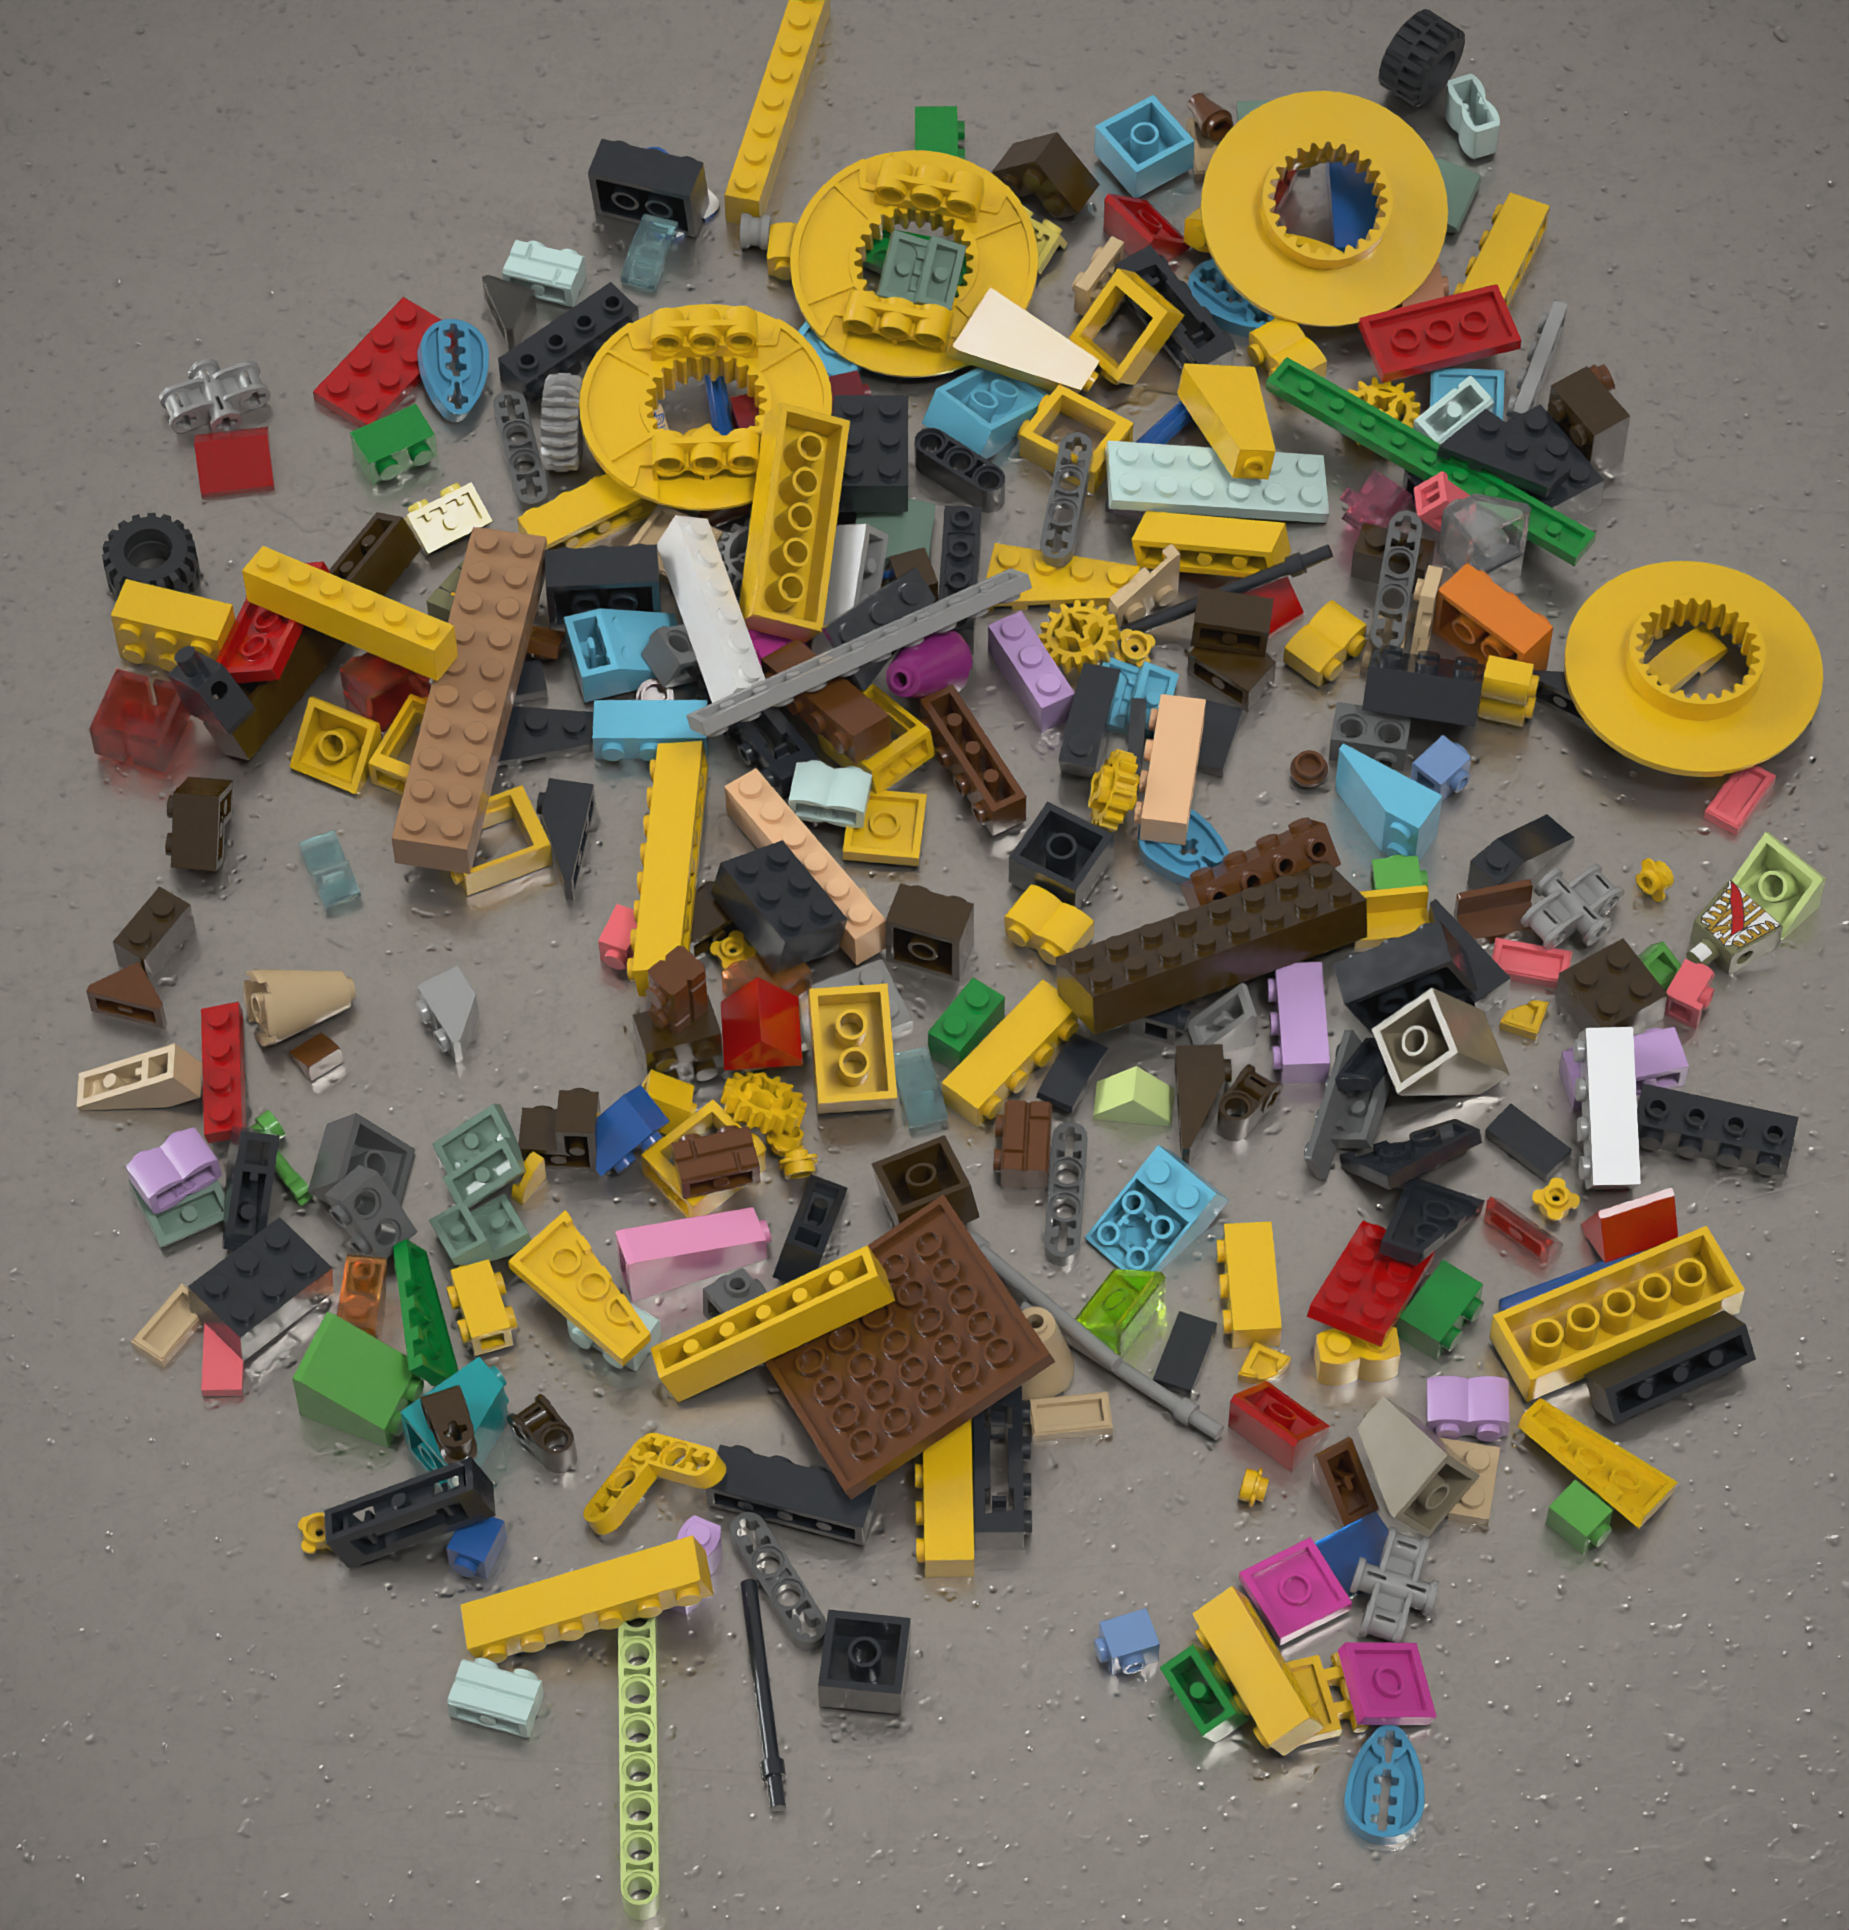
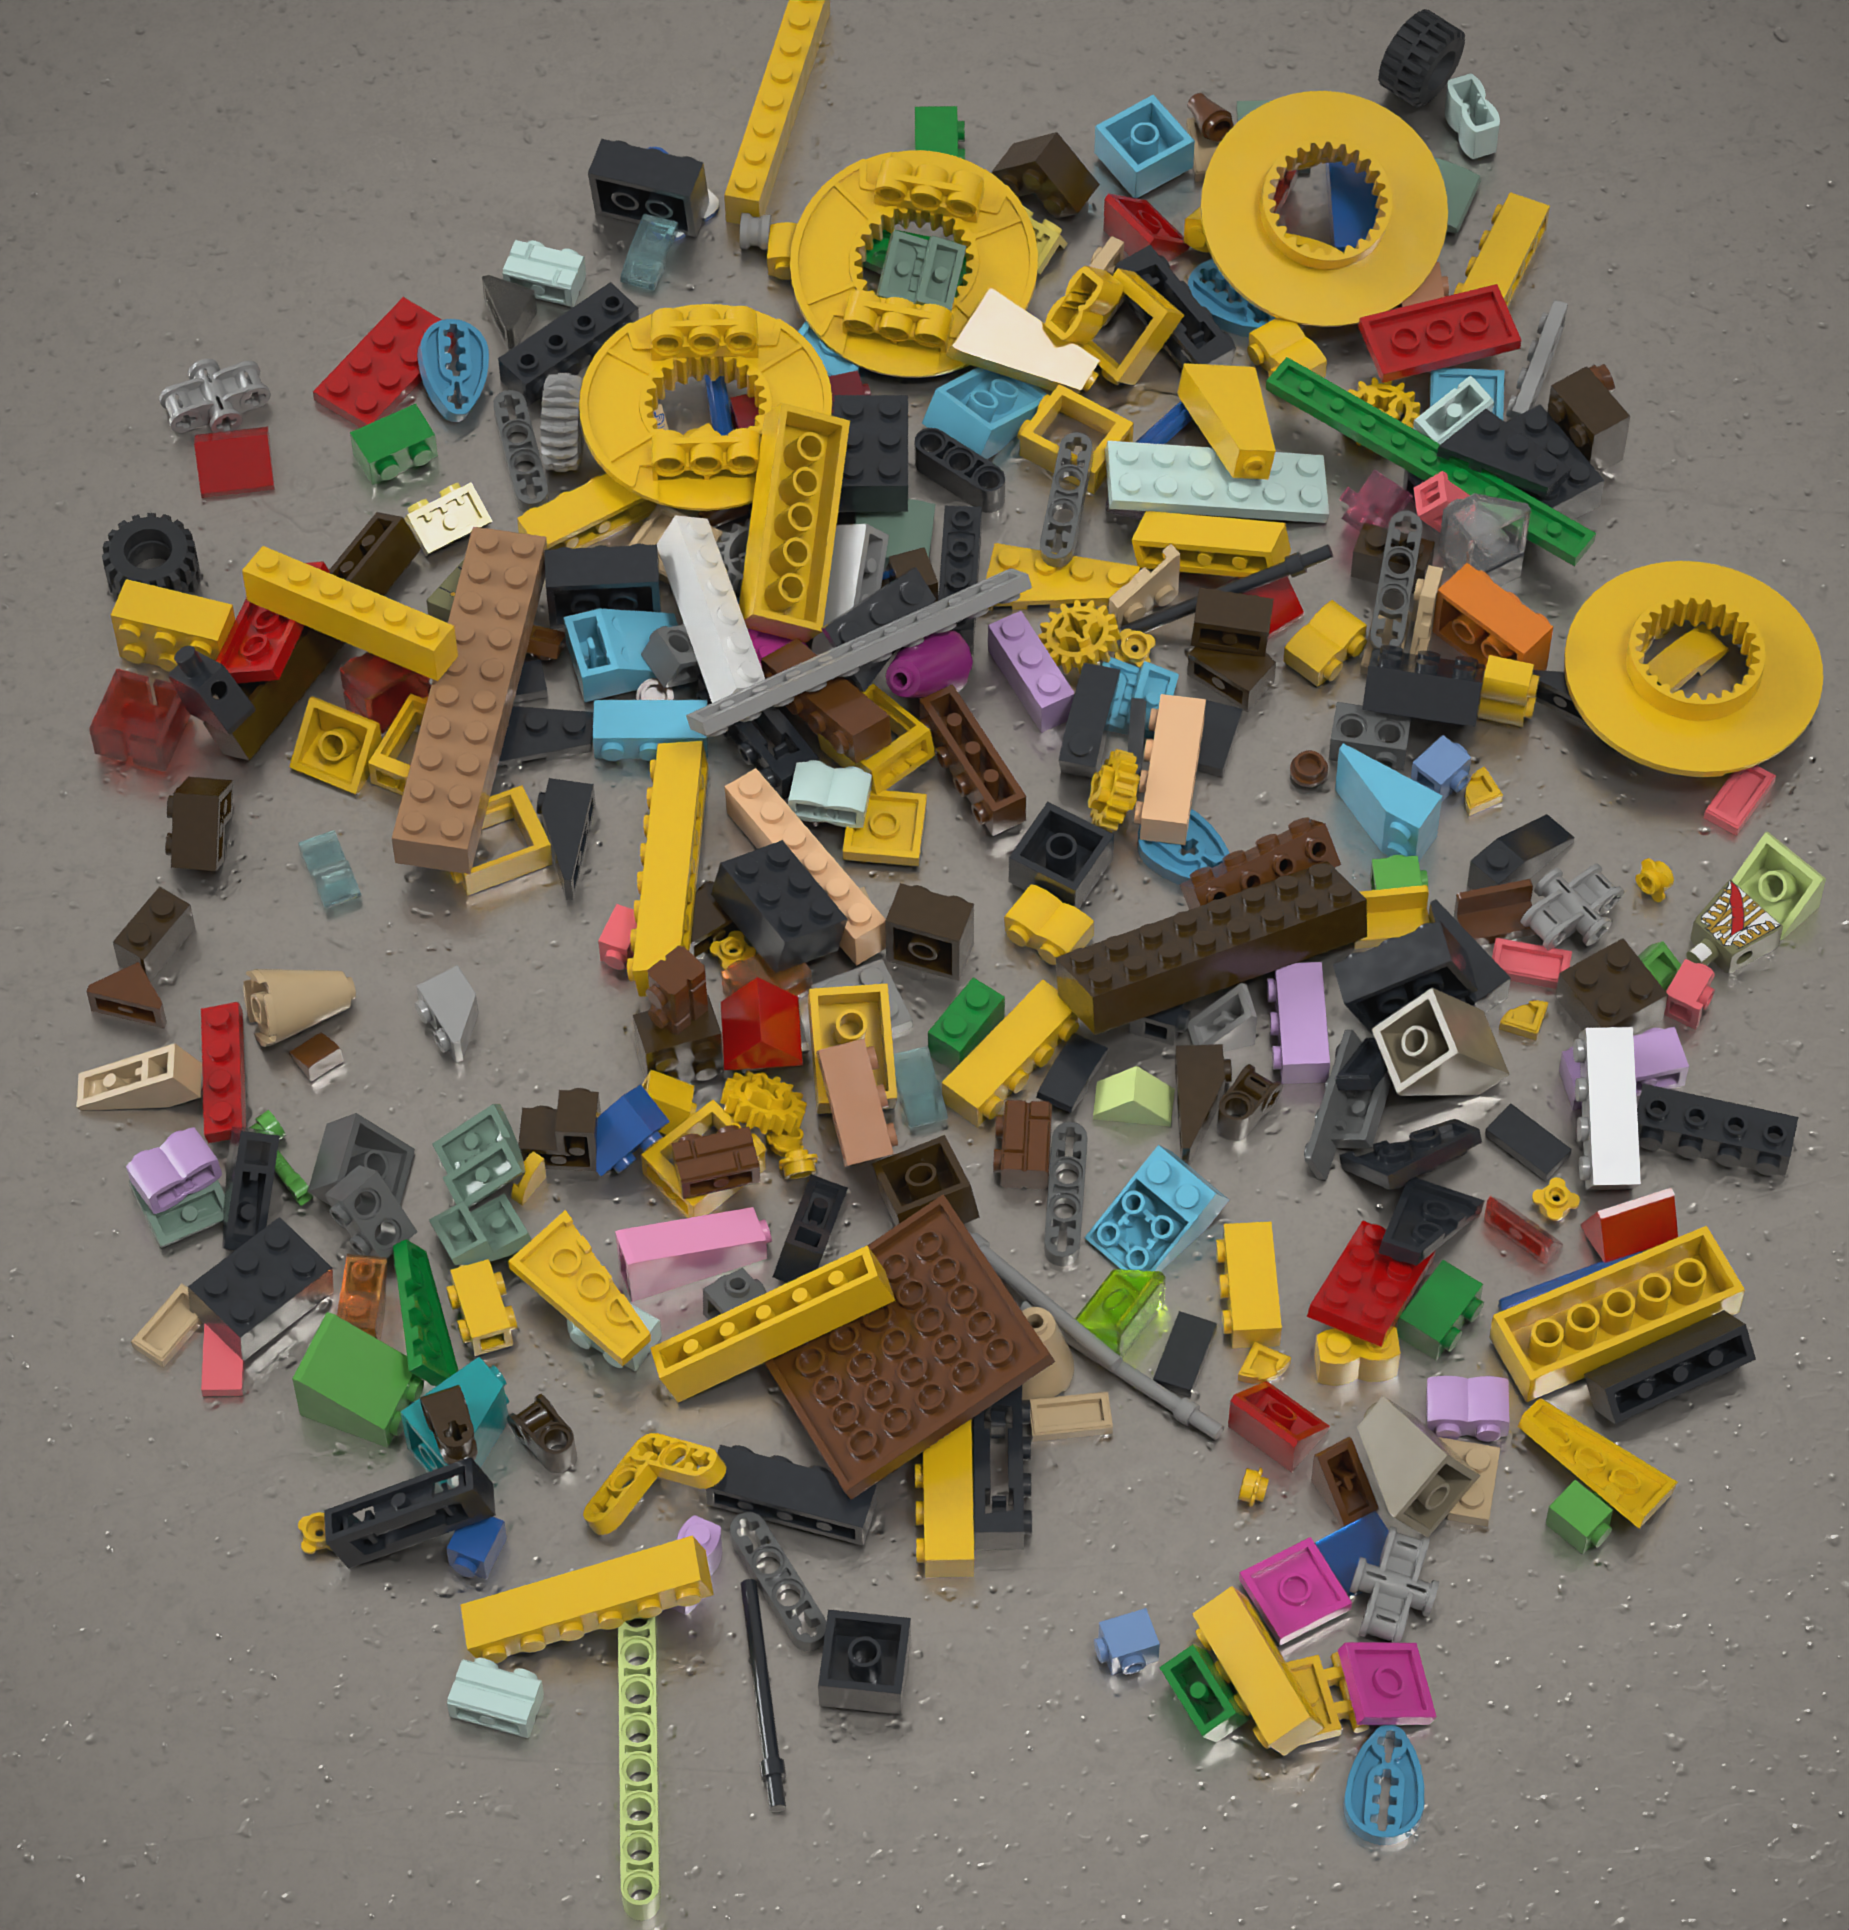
none -> nougat brick [816,1039,898,1167]
none -> yellow brick [1045,266,1124,345]
none -> yellow tile [1464,766,1503,816]

